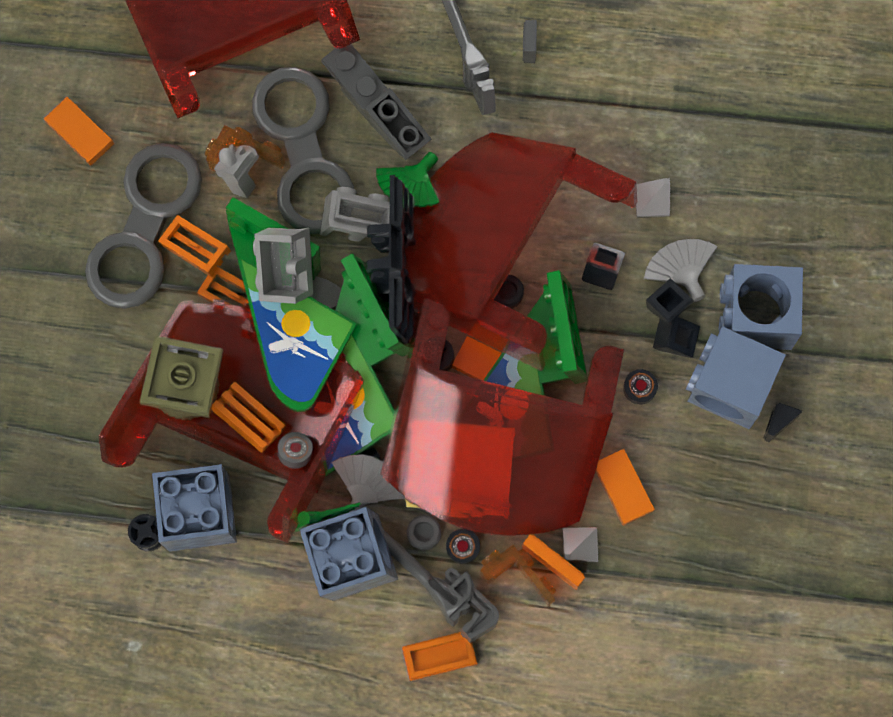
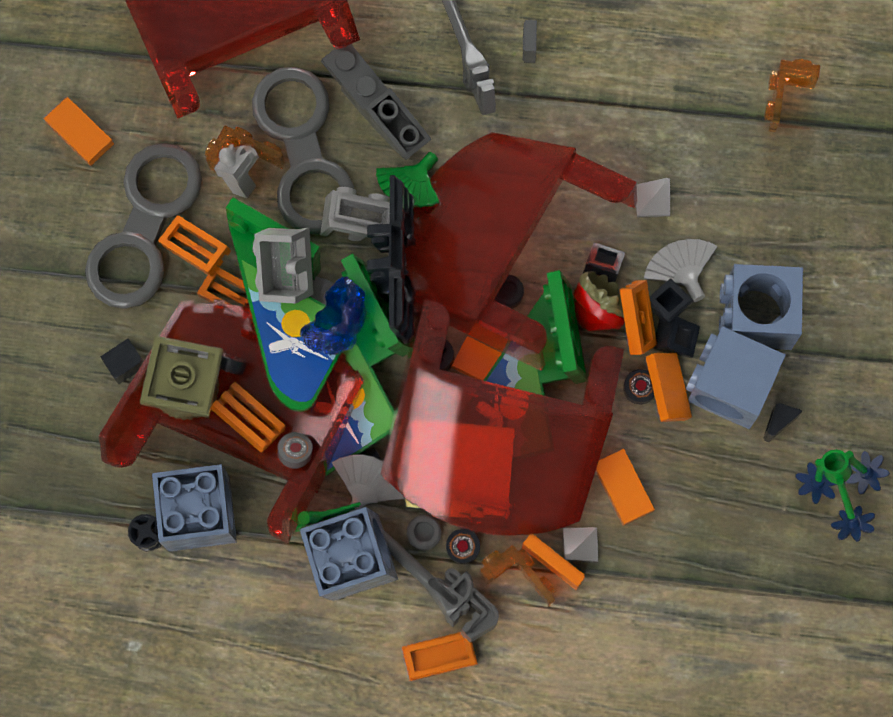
none -> black slope [100,338,147,384]
none -> black tile [220,352,248,375]
none -> clear blue hair [300,277,366,355]
none -> hair [573,271,625,331]
none -> orange tile [620,280,657,355]
none -> orange tile [646,353,692,422]
none -> clear orange bracket [764,59,820,132]
none -> dark blue plant [795,449,890,542]

